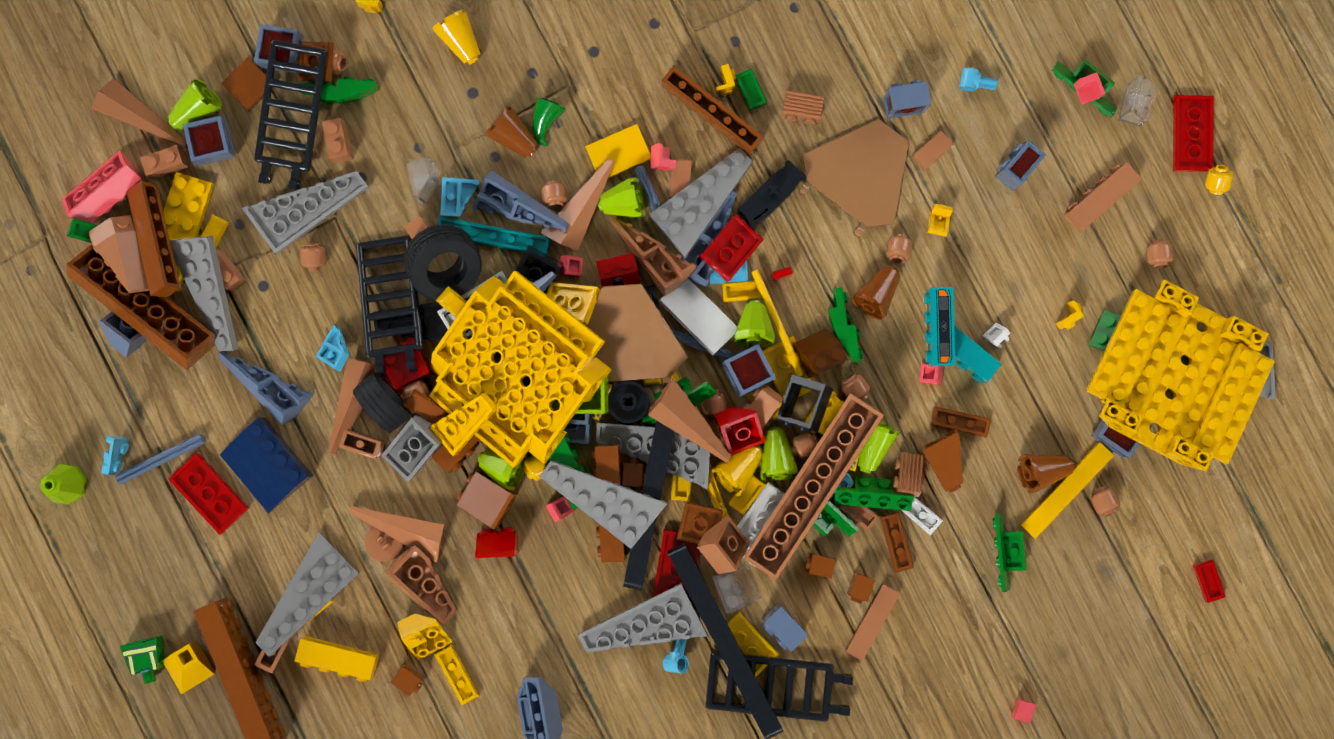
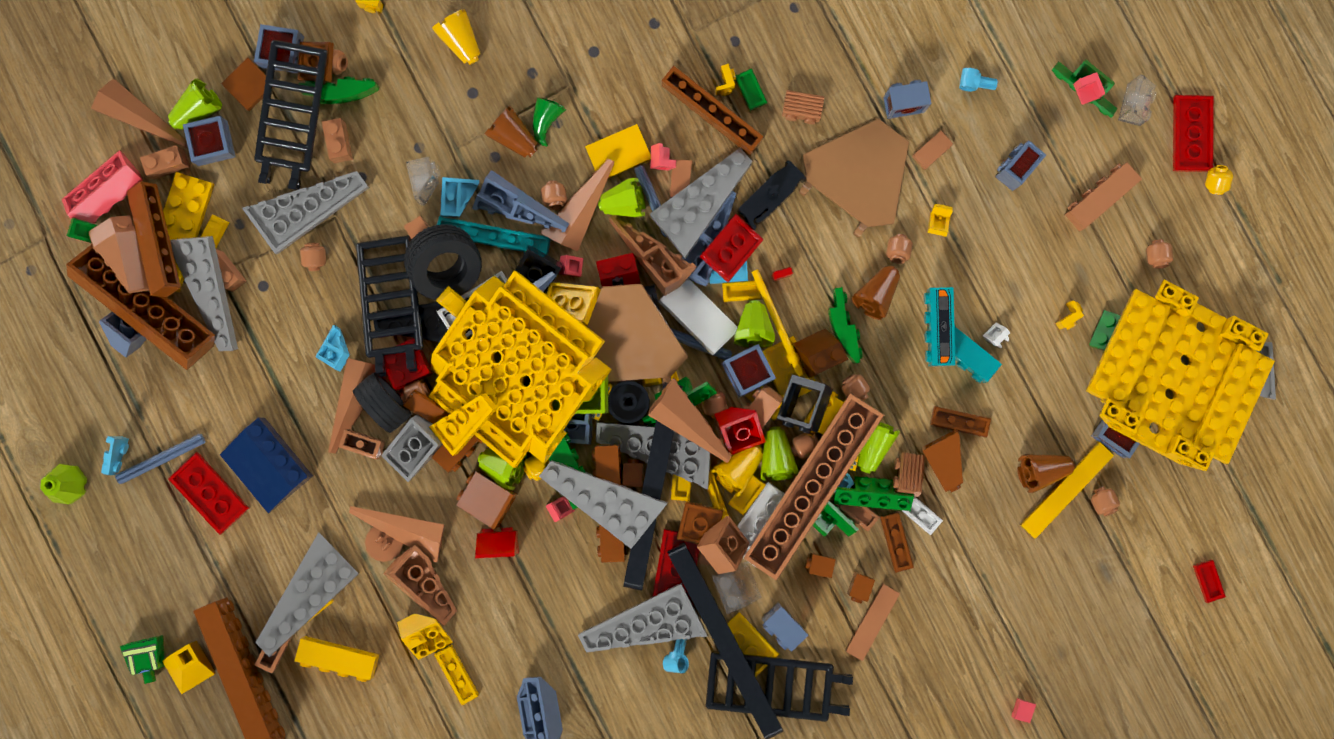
sand blue wedge [218,351,313,425] -> none
dark orange brick [390,663,424,696] -> none
coral slope [919,363,944,385] -> none
green bracket [992,513,1028,592] -> none

